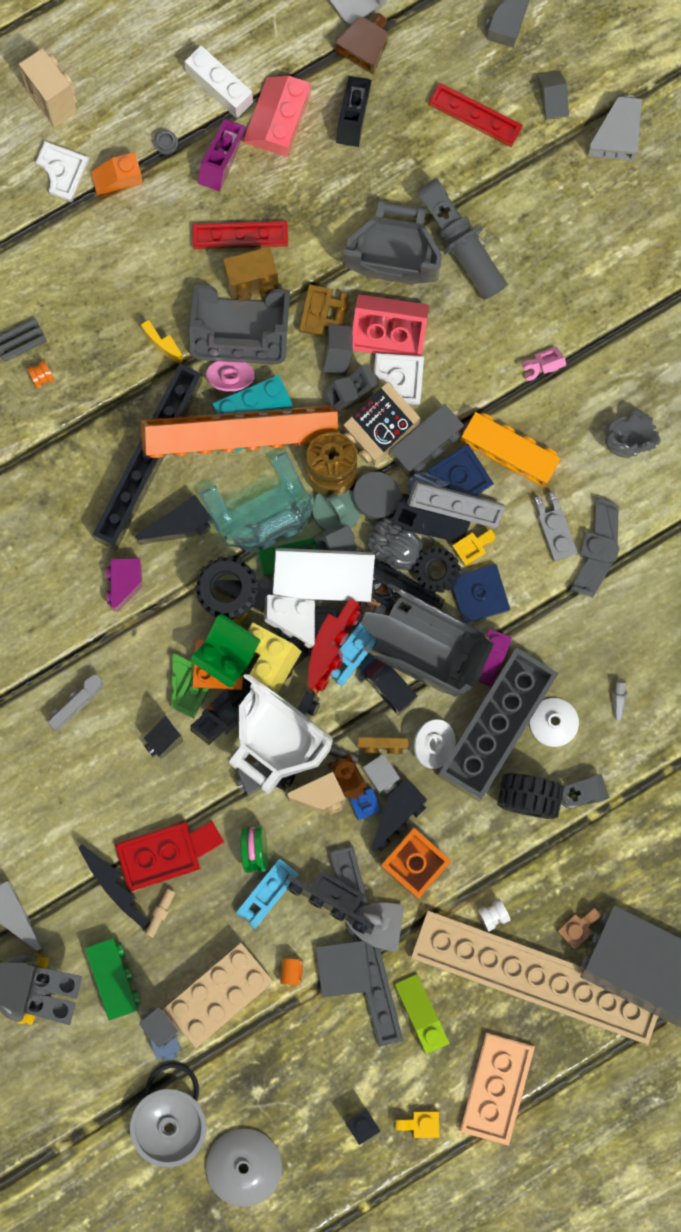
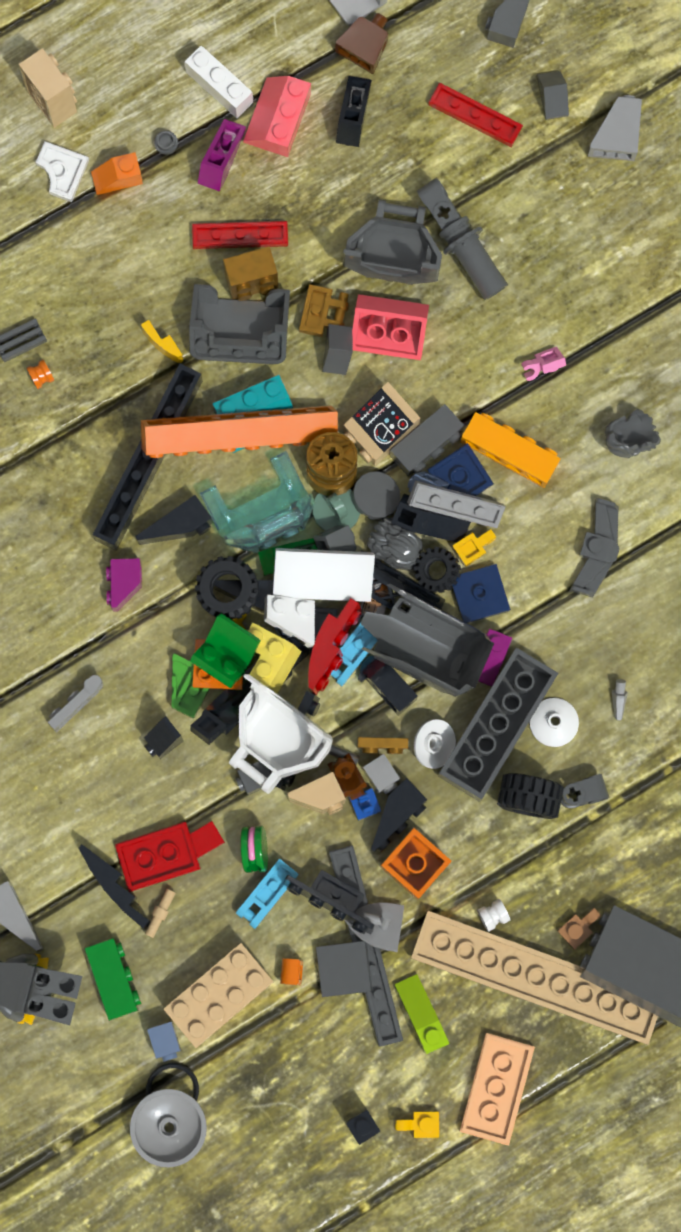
dark grey brick [139,1007,182,1049] -> none
bright pink dish [206,361,255,391] -> none
light grey dish [206,1128,282,1206] -> none
dark grey brick [322,364,379,411] -> none
white tile [374,353,424,405] -> none
light grey hinge [534,491,578,562] -> none

